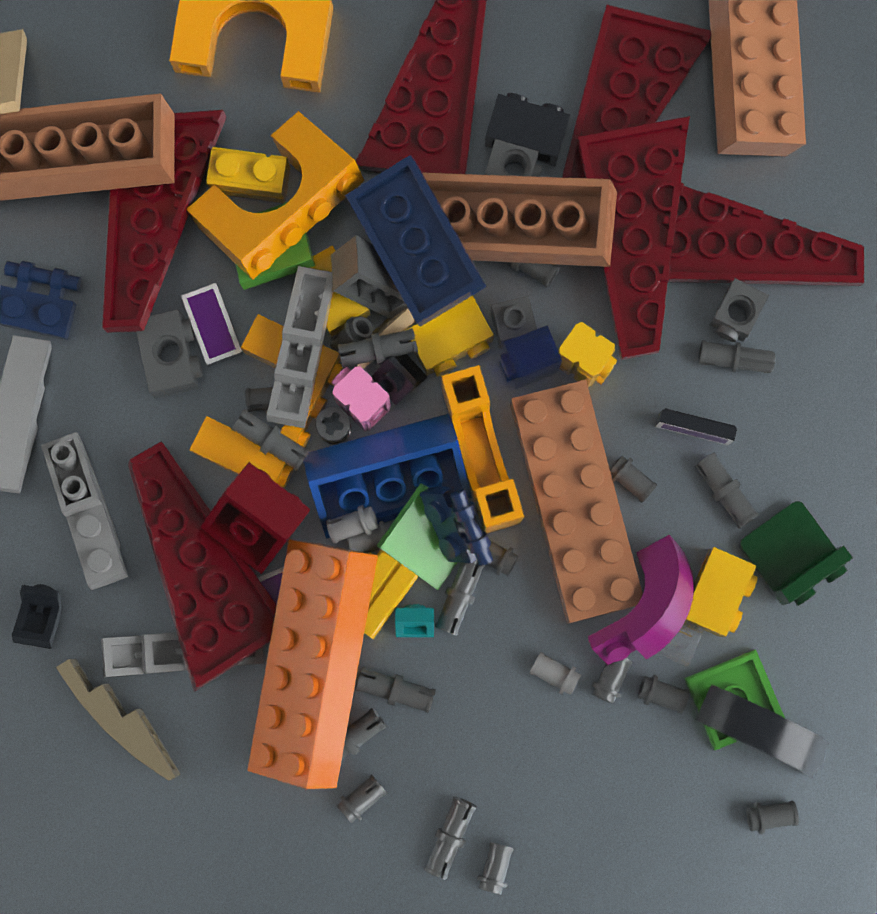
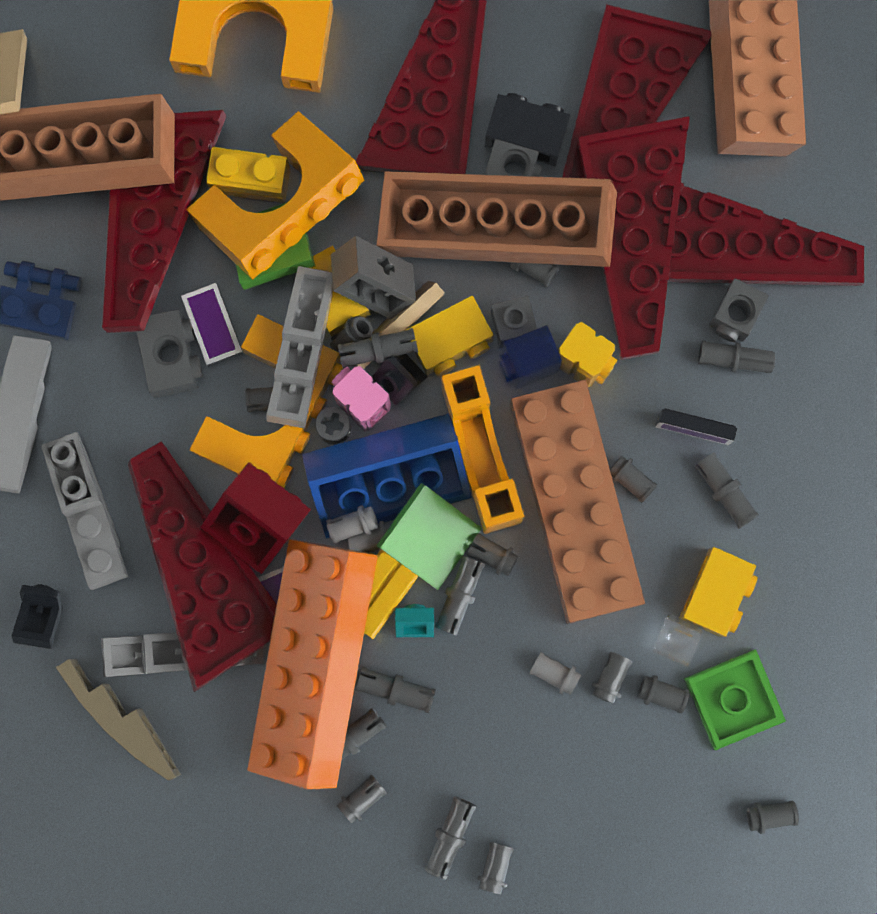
dark grey pin [231,409,310,471] -> none
dark blue plate [345,155,487,327] -> none
dark blue plate [420,487,493,566] -> none
magenta arch [588,534,694,665] -> none
black arch [695,685,829,778] -> none
dark green bracket [740,501,853,606] -> none

